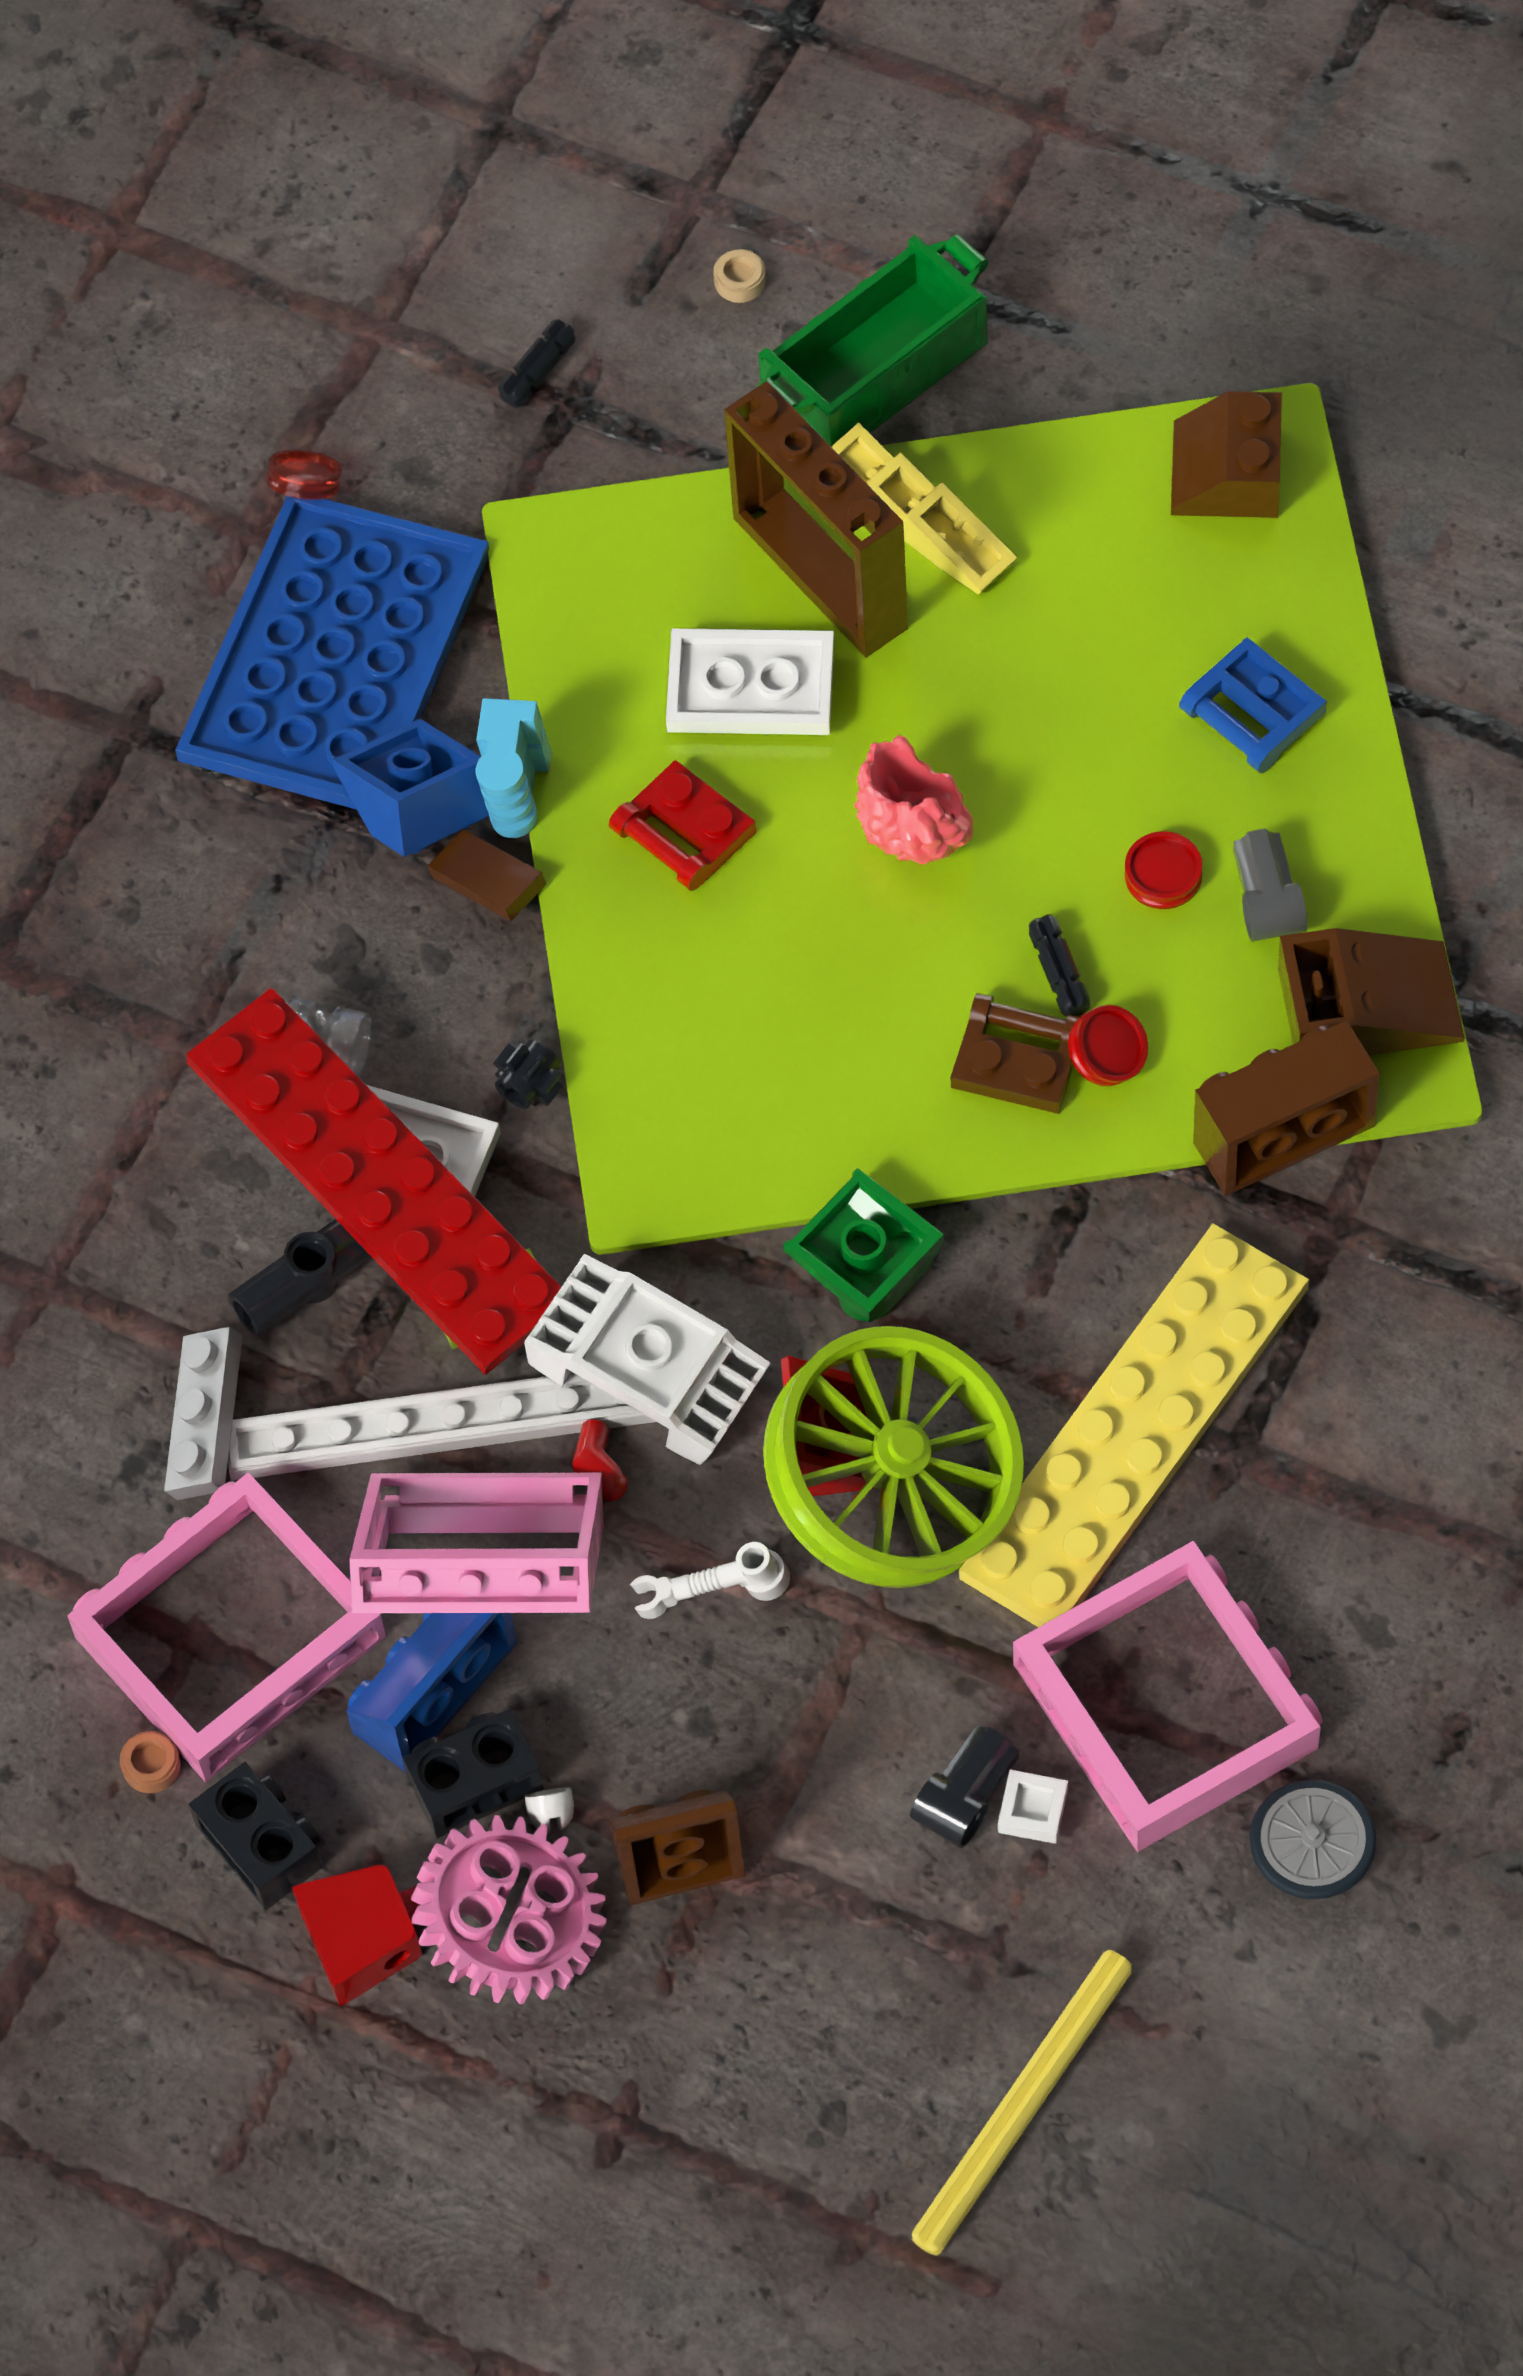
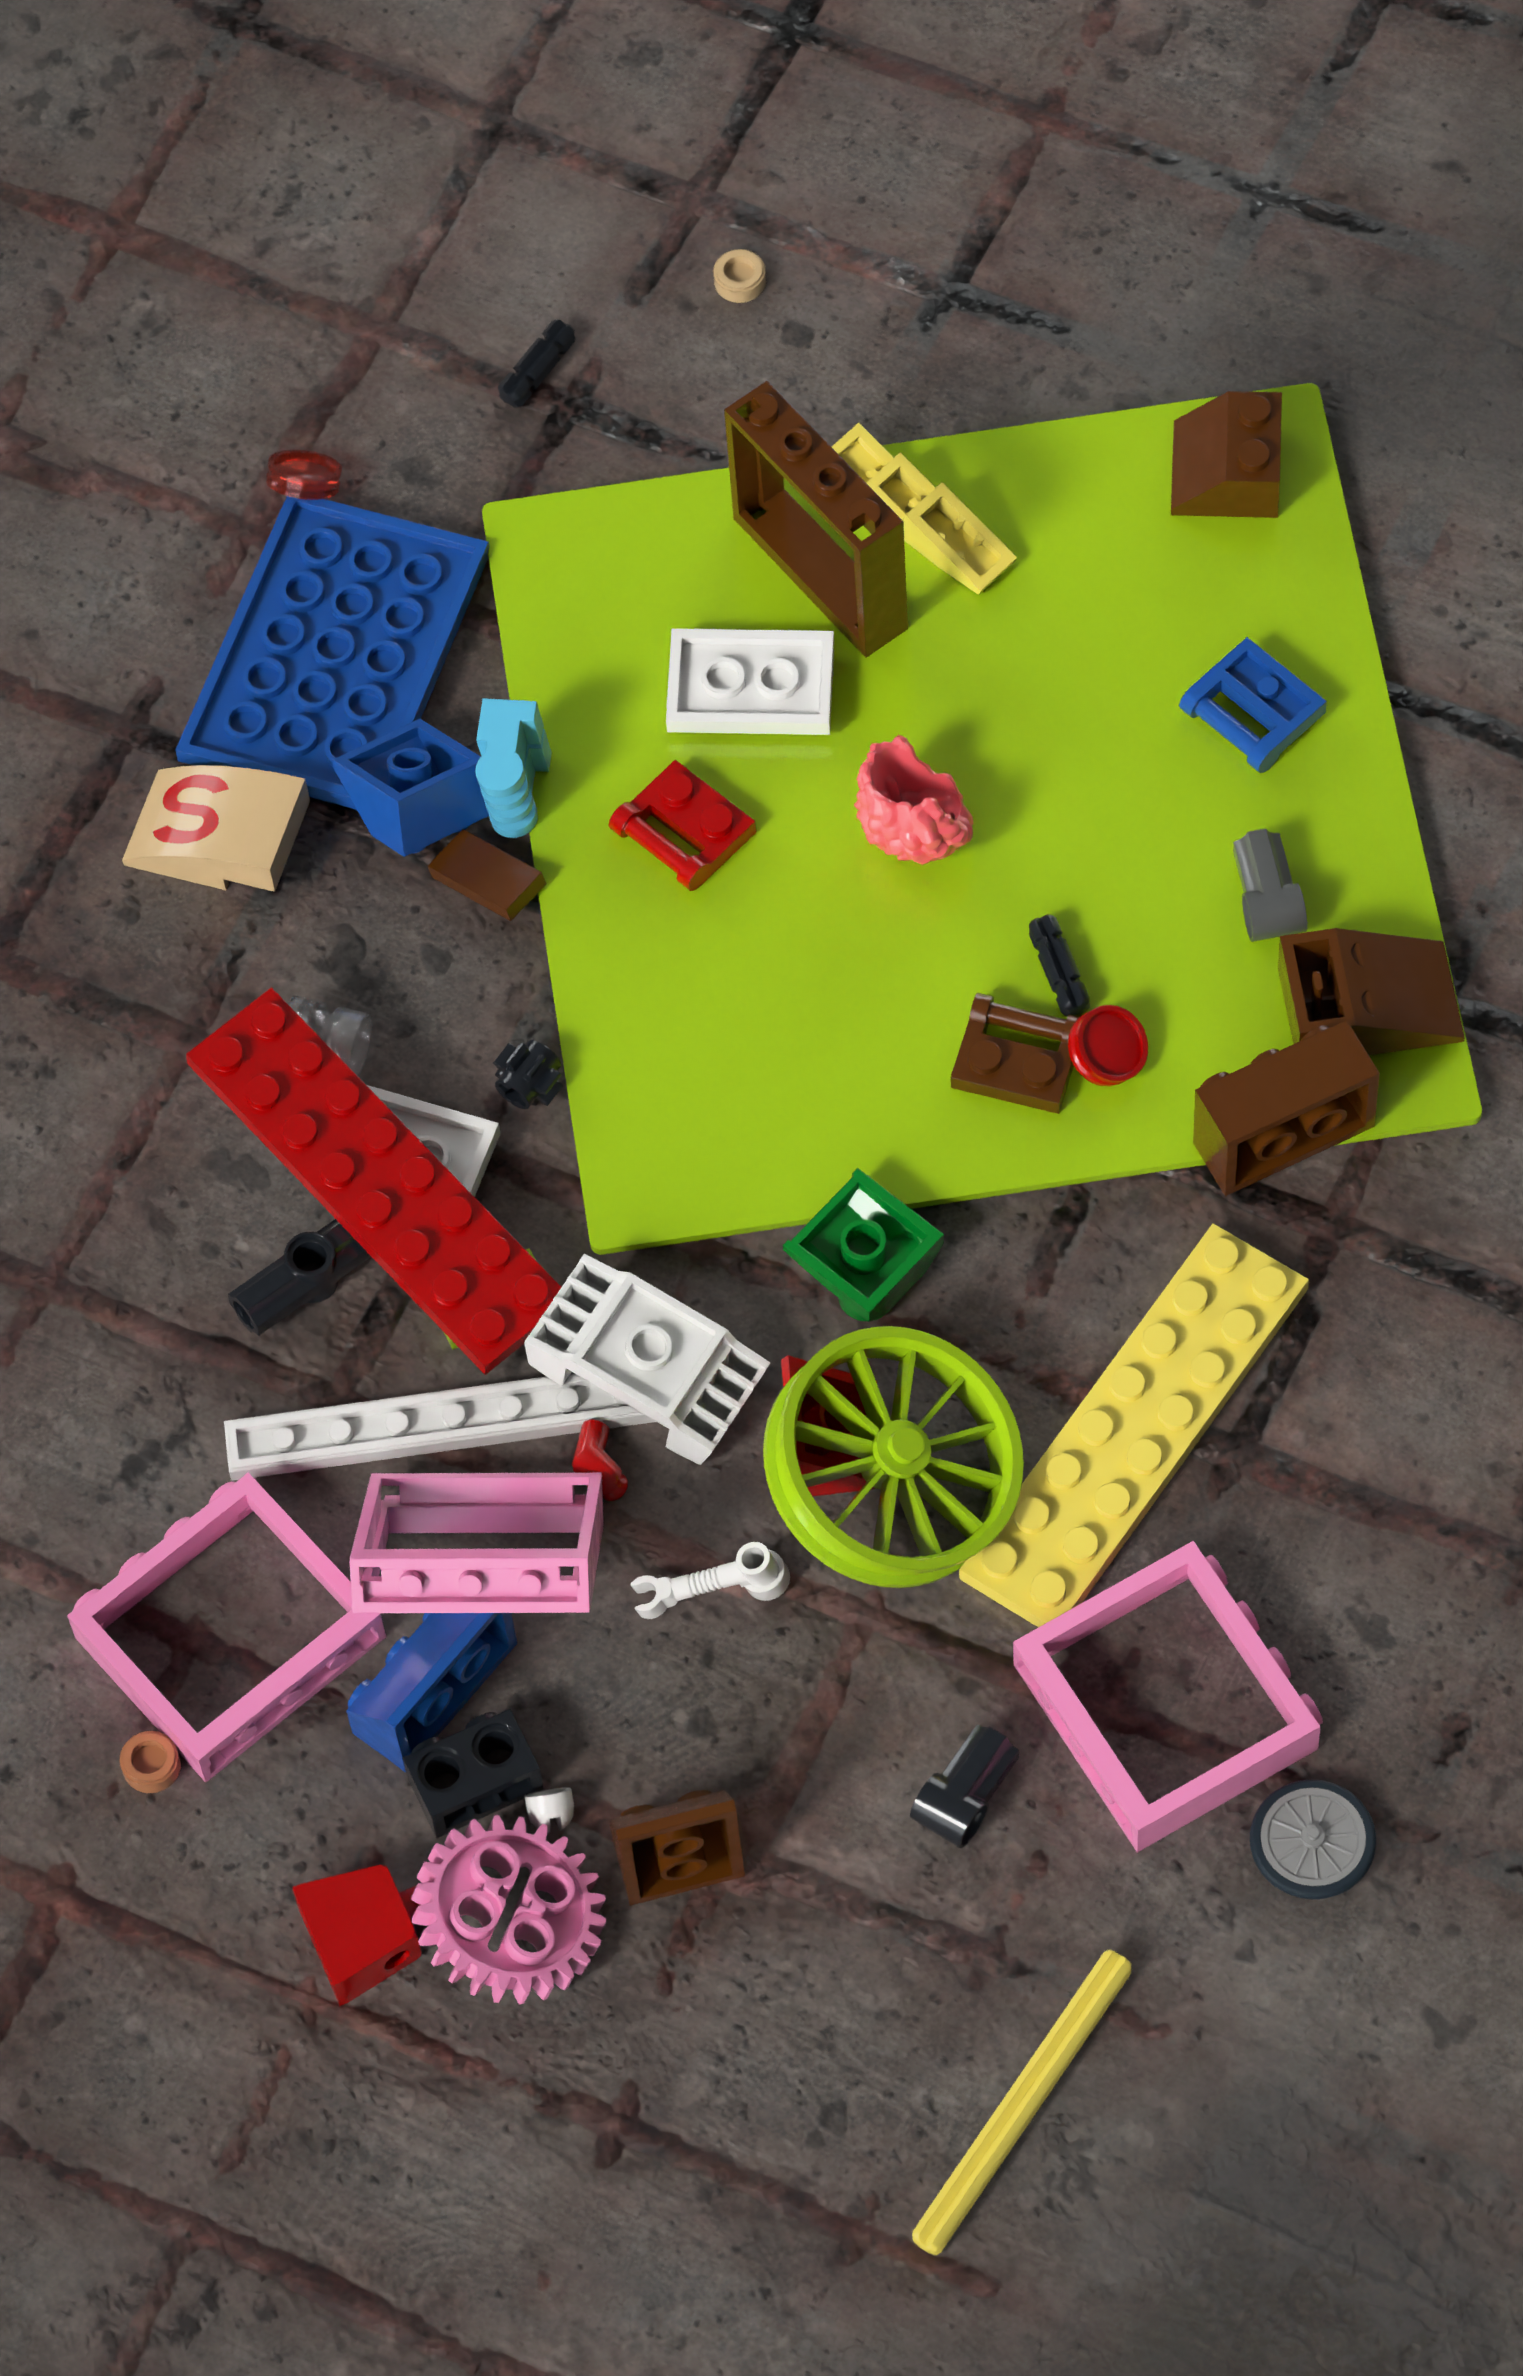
light grey plate [164,1327,243,1500] -> none
black brick [188,1762,322,1911] -> none
green container [757,234,988,447] -> none
white plate [998,1770,1068,1844] -> none
red piece [1125,831,1202,909] -> none
none -> tan slope [122,765,310,892]

